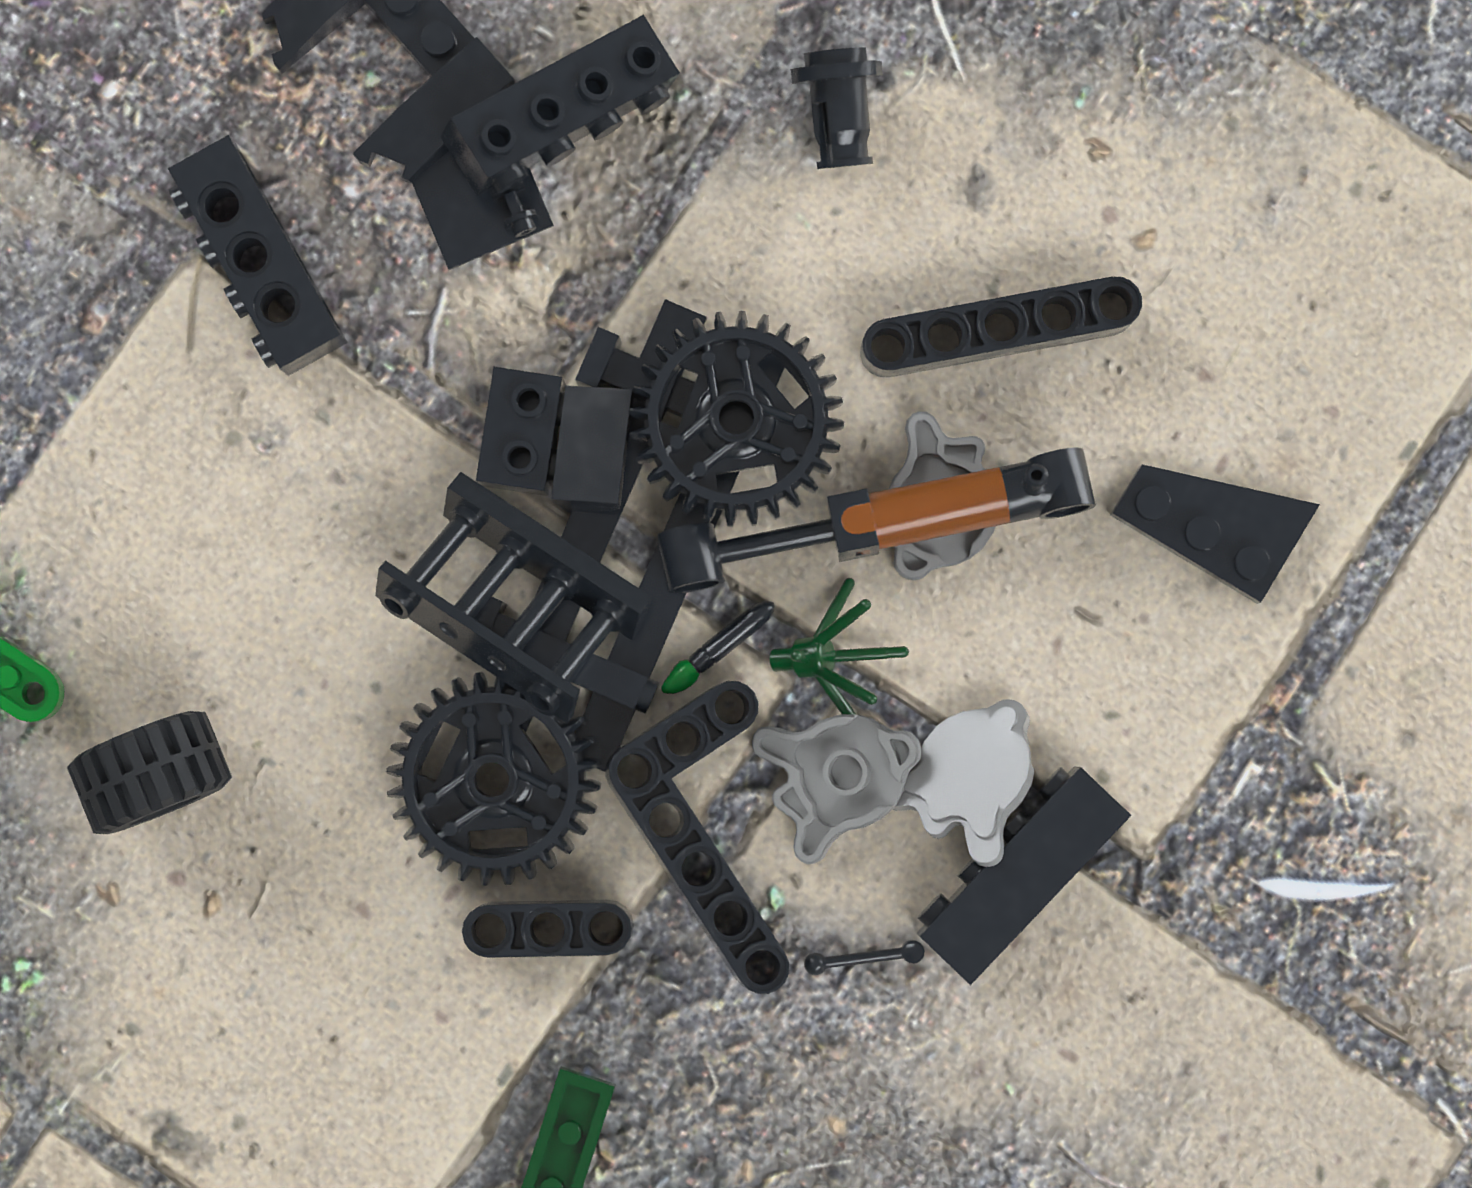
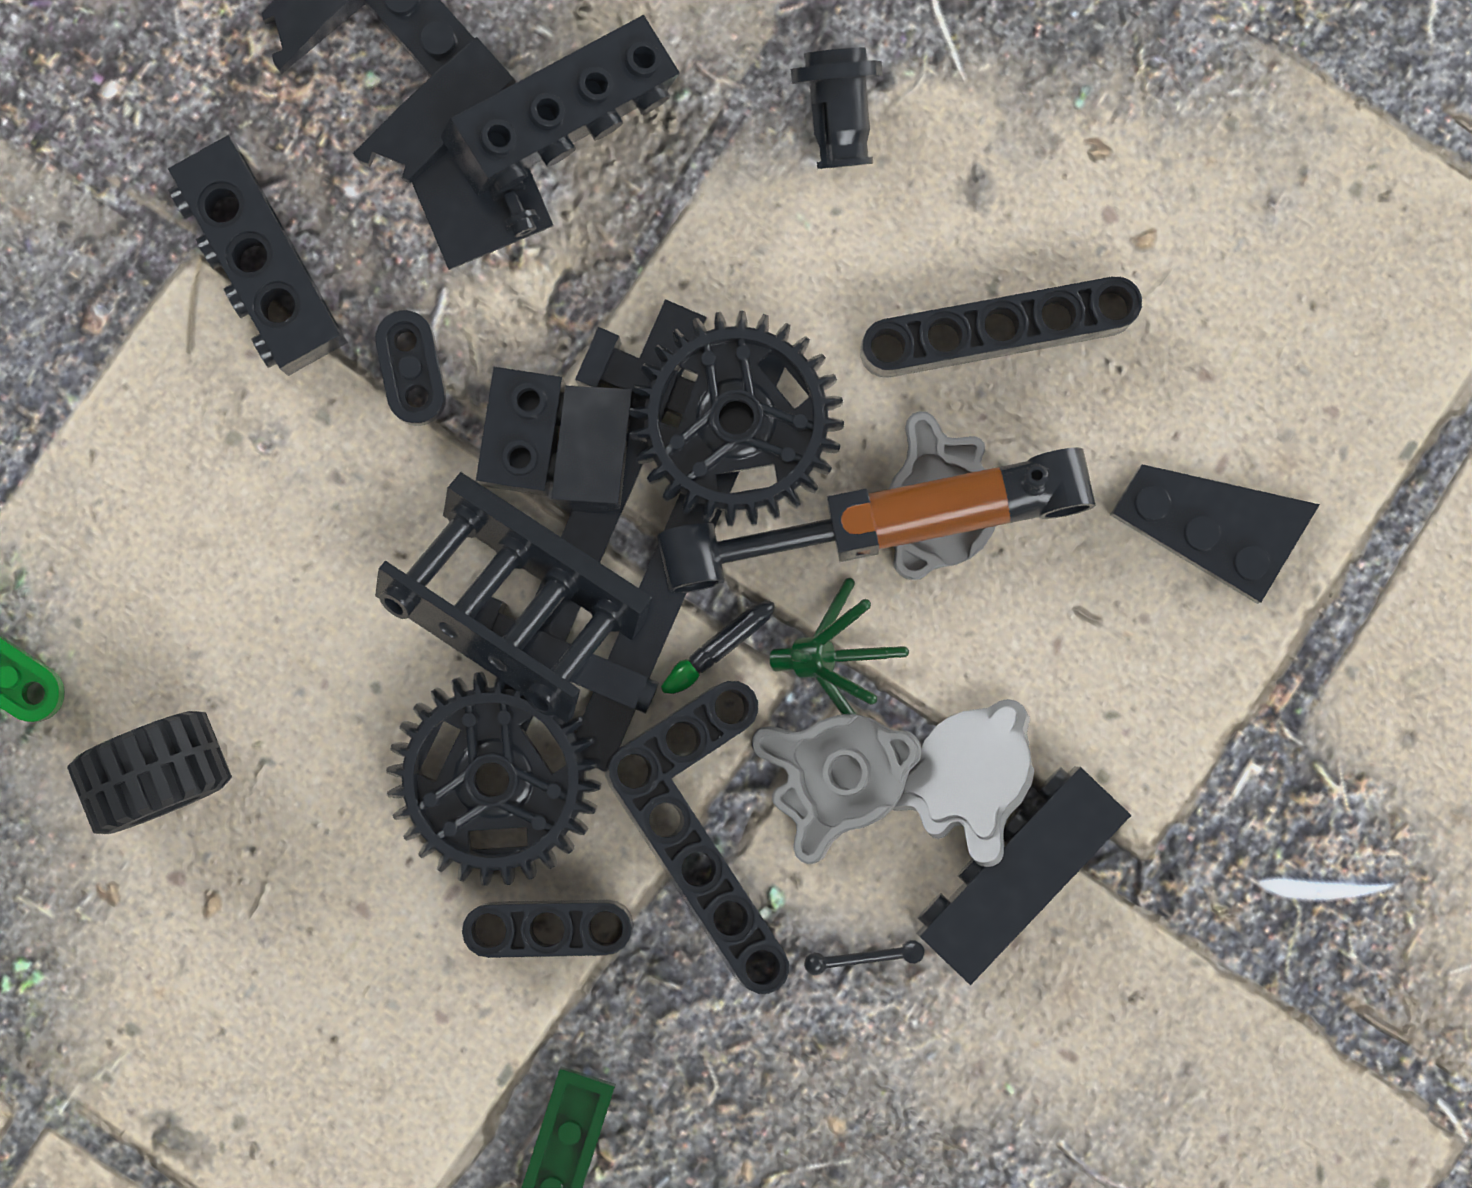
none -> black plate [375,310,446,426]

